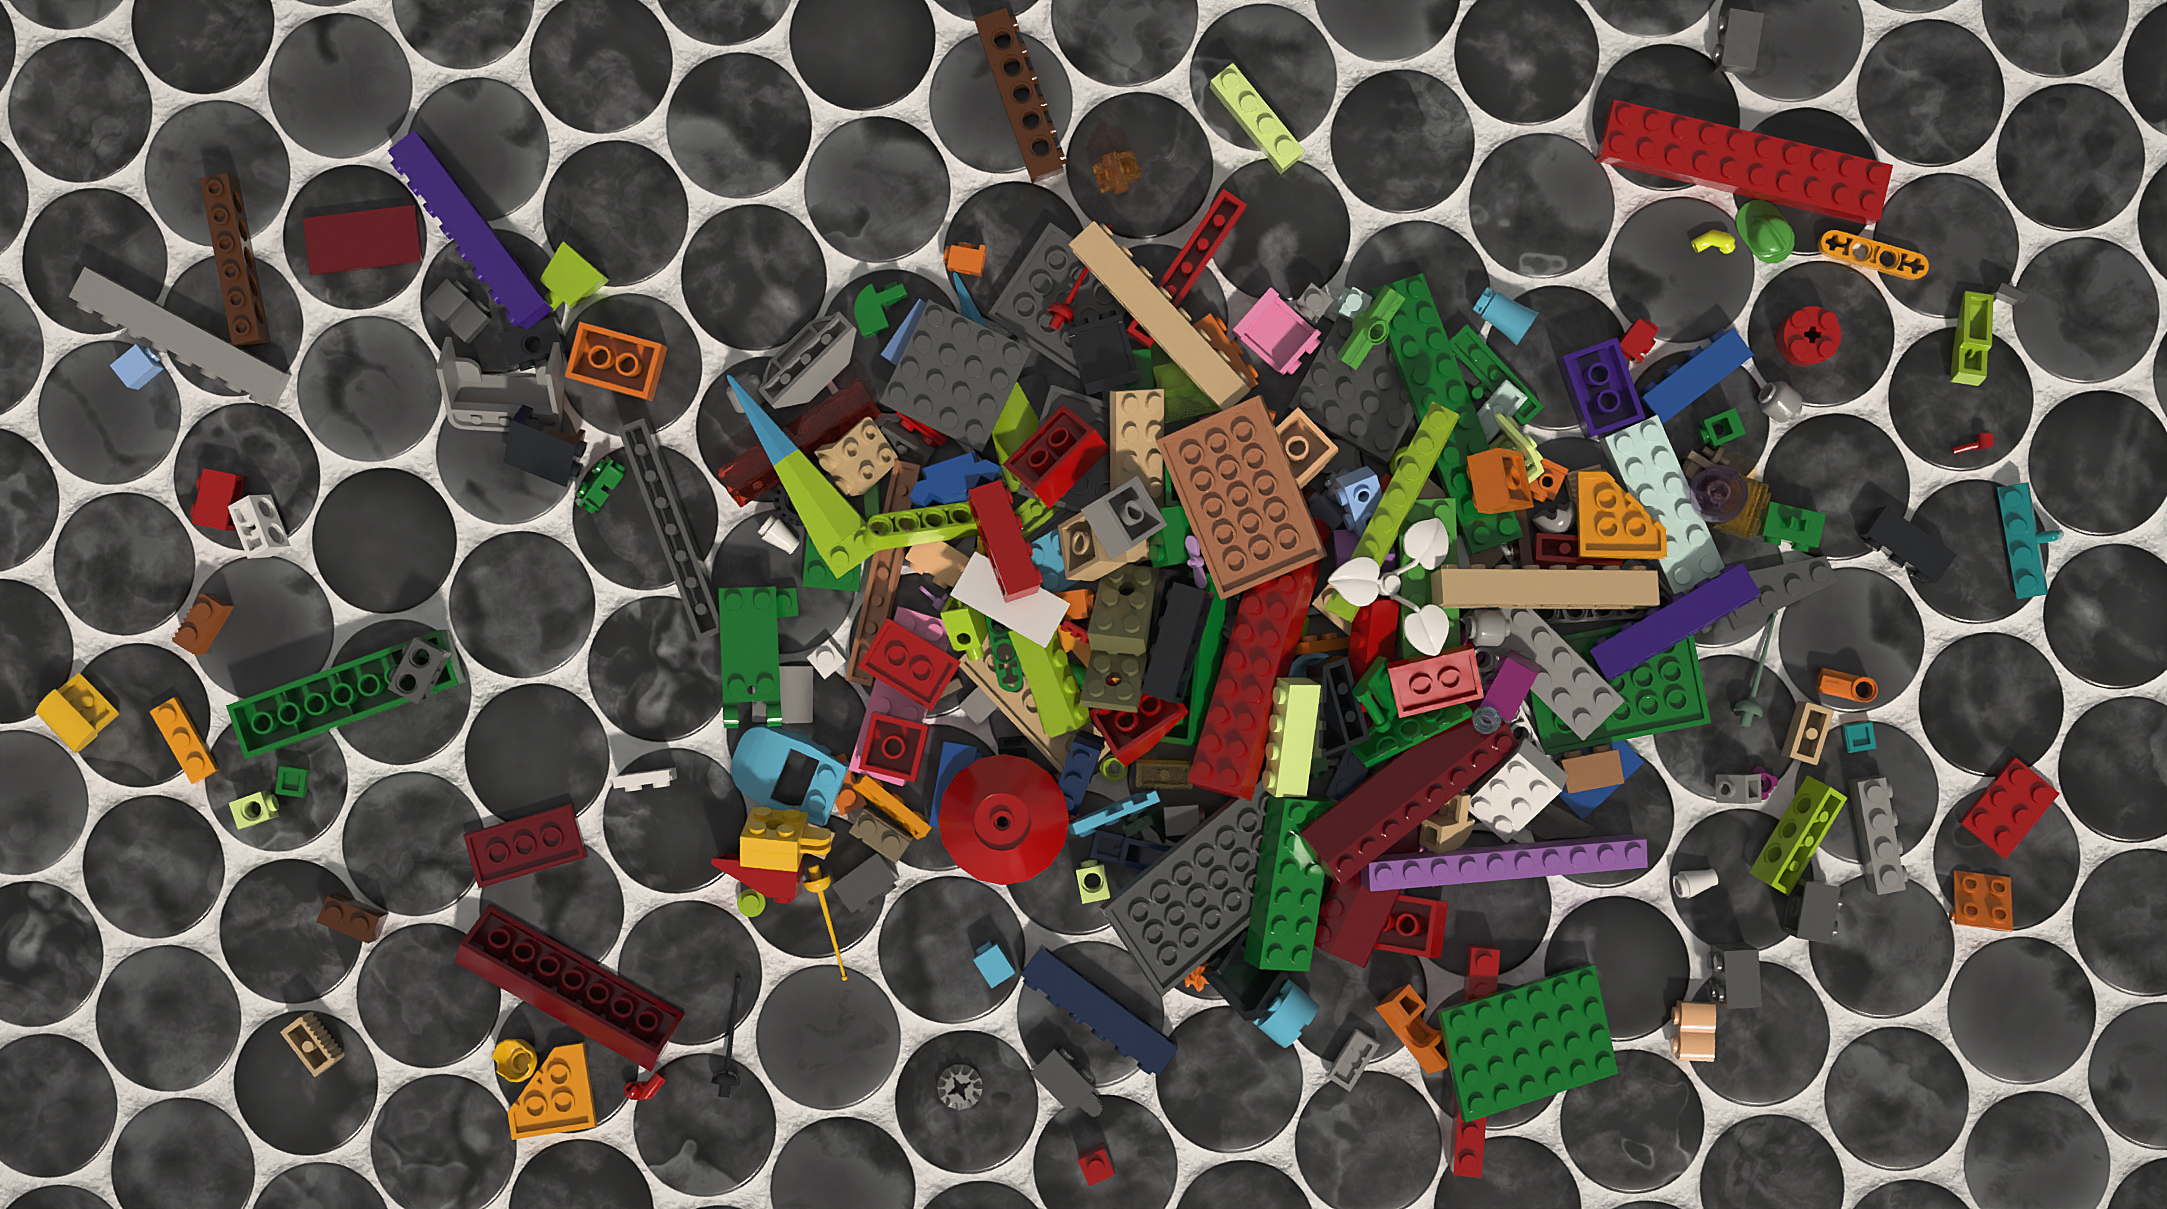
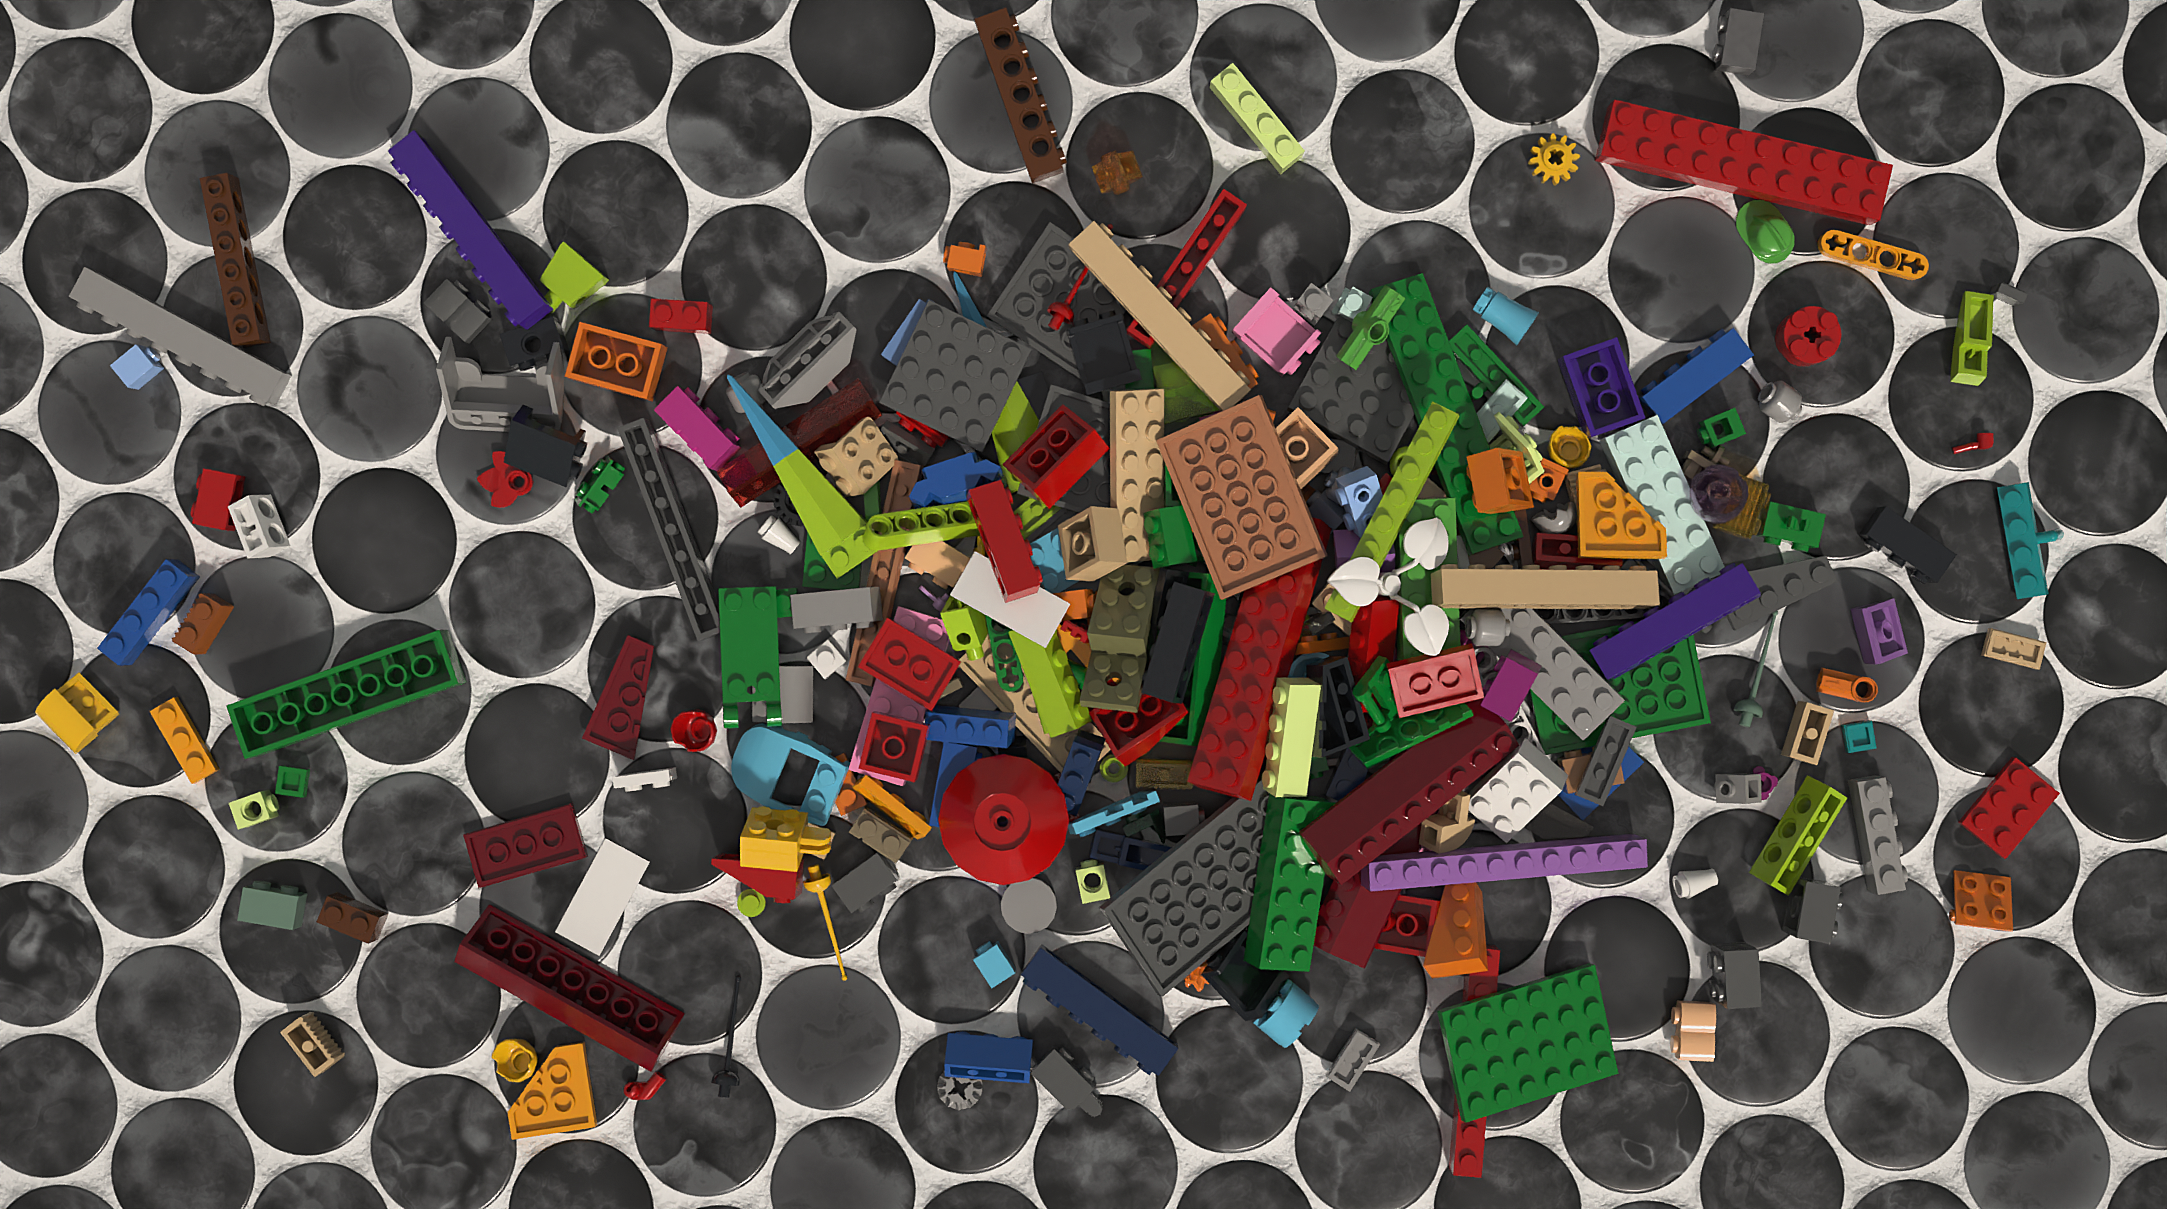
dark red tile [303,205,423,275] -> none
dark grey brick [387,637,451,704] -> none
green brick [854,282,909,339] -> none
red brick [1077,1142,1115,1186] -> none
light grey brick [1081,475,1167,560] -> none
lavender piece [1185,535,1207,589] -> none
orange arch [1375,984,1449,1074] -> none
clear light blue plate [1472,706,1502,734] -> none
red brick [1619,318,1659,365] -> none
neon yellow arm [1691,230,1735,254] -> none
none -> blue brick [97,559,200,666]
none -> sand green brick [237,881,307,930]
none -> red plate [477,451,533,508]
none -> white sticker [555,838,650,956]
none -> dark red wing [582,634,654,760]
none -> red brick [649,299,713,334]
none -> dark pink wedge [654,386,741,471]
none -> red hair [670,709,718,752]
none -> light grey brick [790,587,883,633]
none -> blue brick [925,705,1016,748]
none -> blue brick [944,1032,1033,1083]
none -> light grey tile [1001,877,1057,934]
none -> clear smoke tile [1301,611,1335,637]
none -> orange wedge [1423,882,1488,979]
none -> yellow gear [1528,133,1580,186]
none -> yellow hair [1547,426,1591,469]
none -> dark grey plate [1575,716,1637,806]
none -> medium lavender slope [1850,598,1908,664]
none -> tan plate [1981,628,2047,670]

